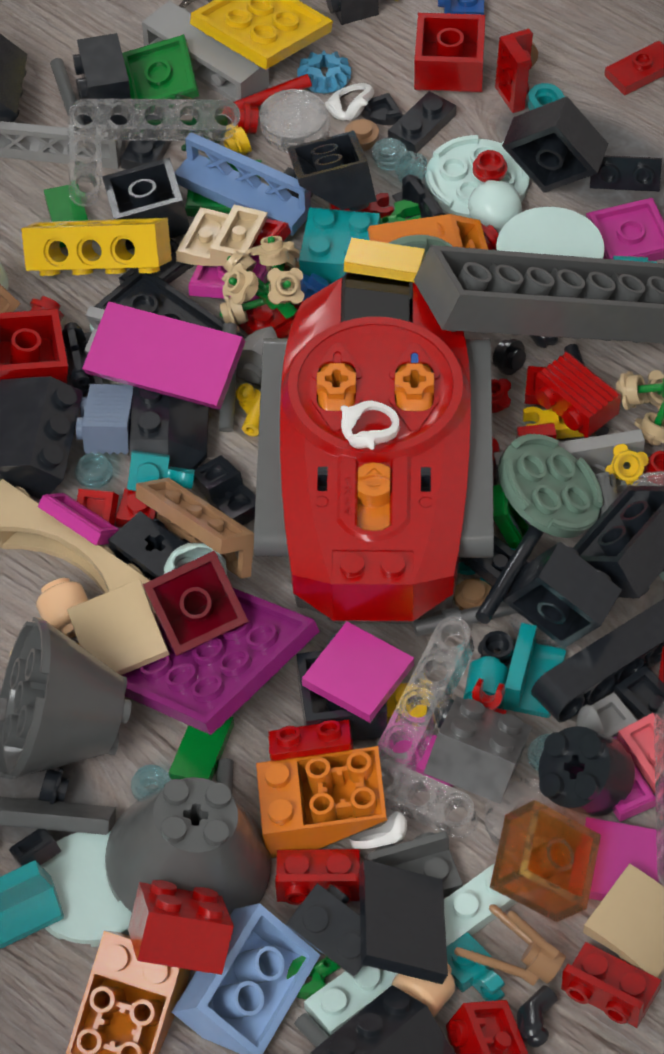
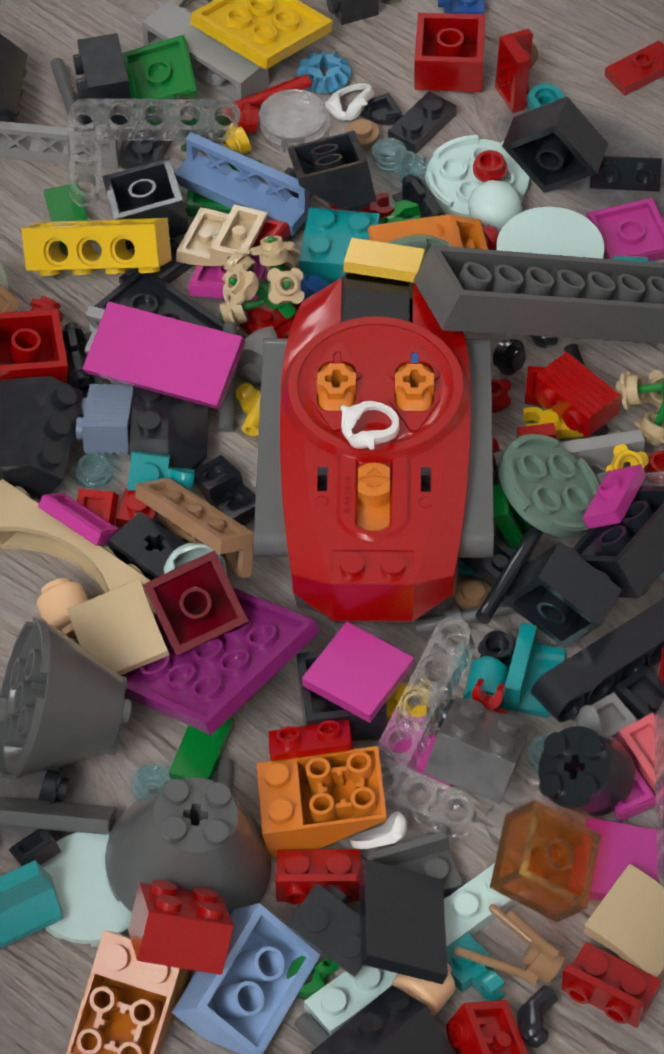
none -> dark pink plate [582,464,646,529]

